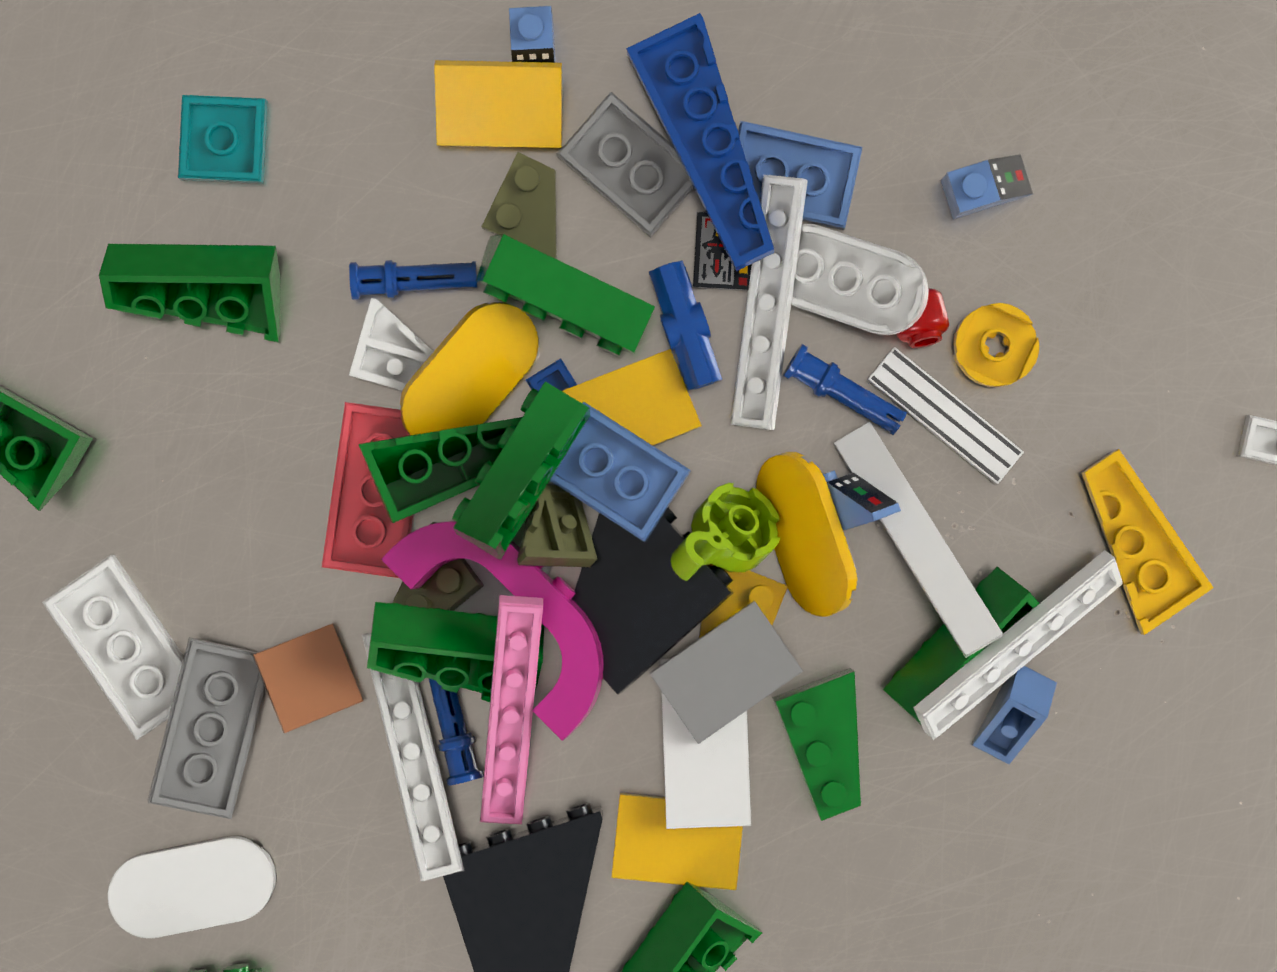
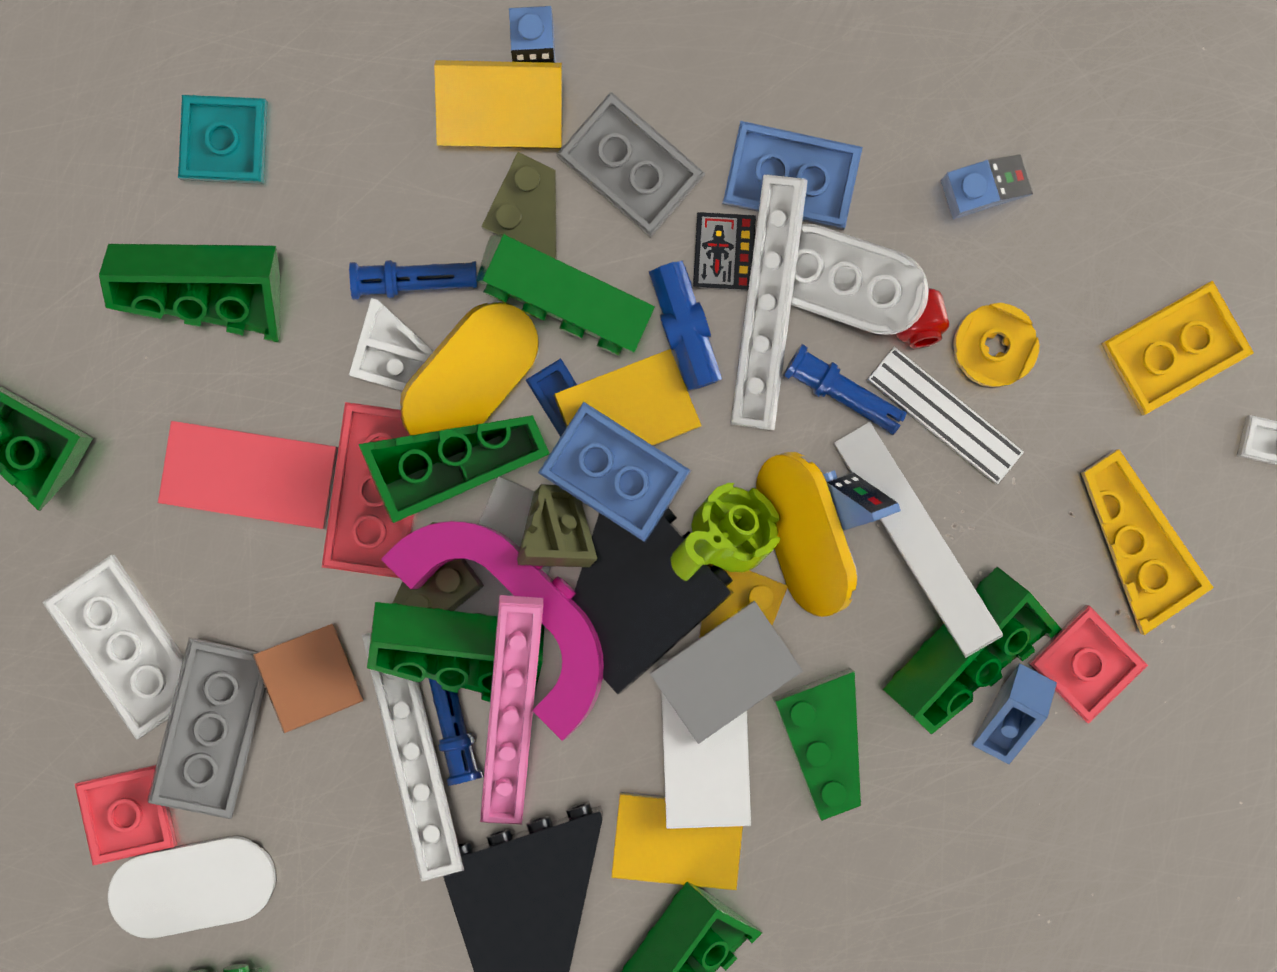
green wedge [452,381,590,560] -> none
blue wing [626,13,774,271] -> none
white tile [913,550,1123,740] -> none
none -> coral tile [75,765,177,866]
none -> coral tile [158,421,338,529]
none -> coral tile [1028,605,1148,724]
none -> yellow tile [1101,281,1254,415]

